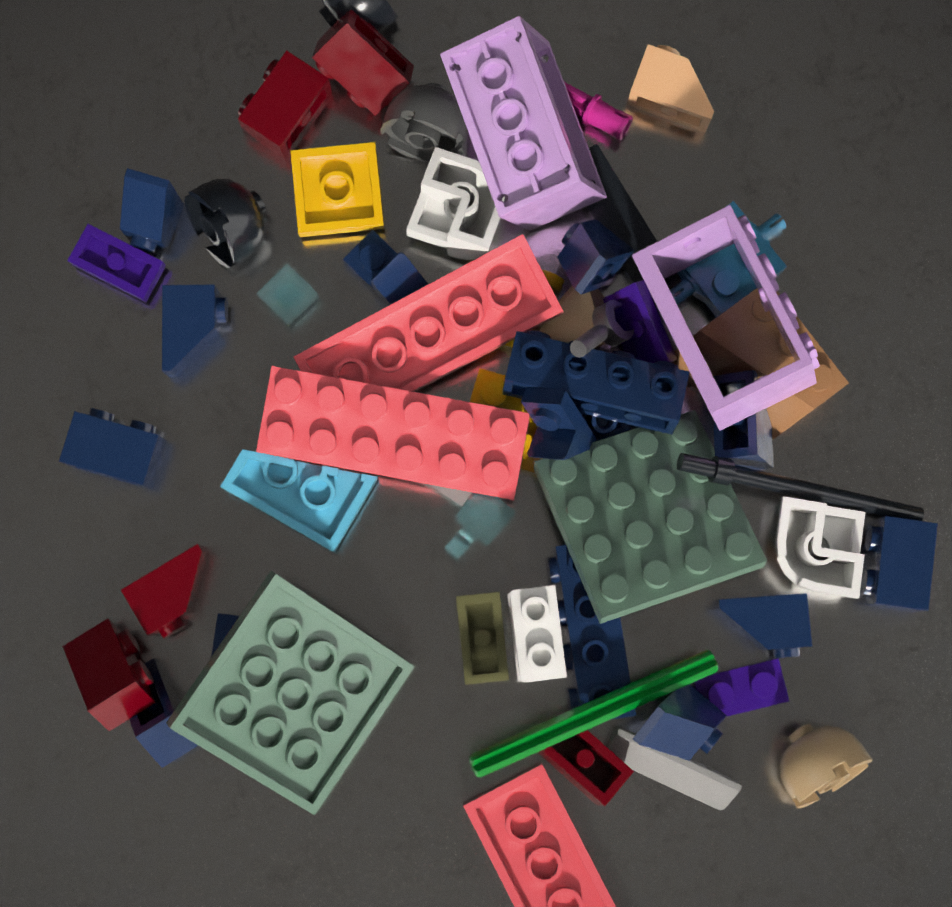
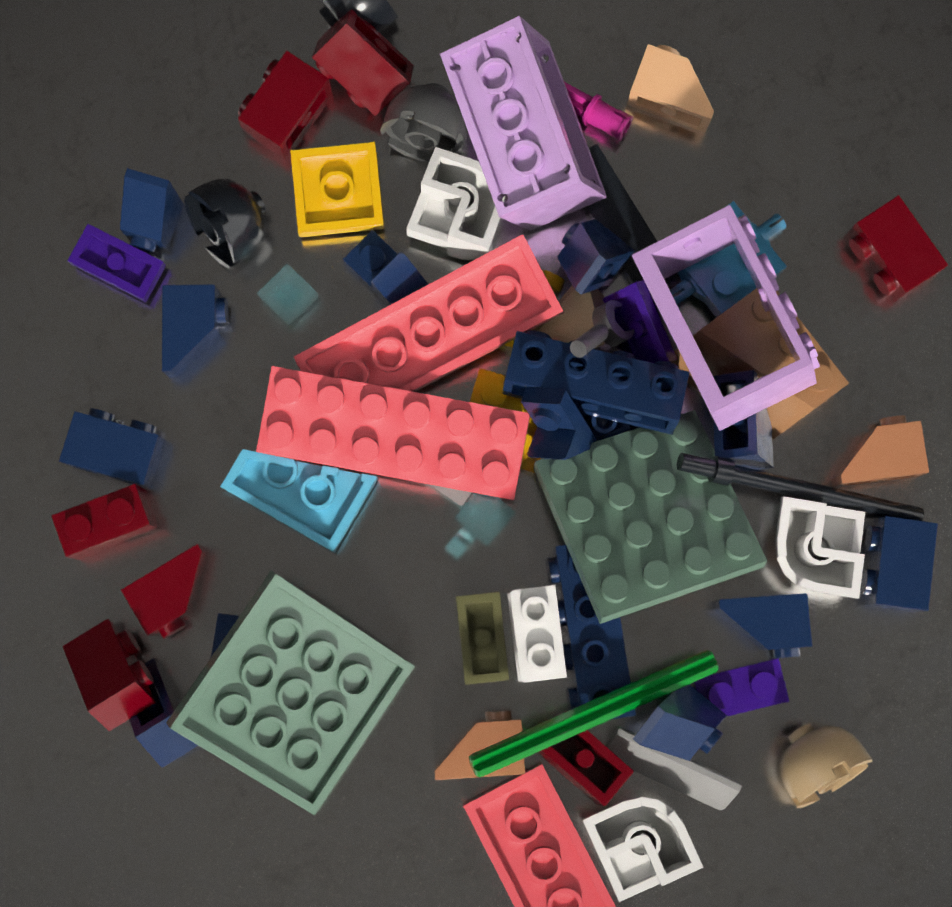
none -> dark red brick [51,484,160,560]
none -> nougat slope [435,710,525,780]
none -> white brick [582,796,704,902]
none -> nougat slope [831,415,929,488]
none -> dark red brick [847,195,949,302]

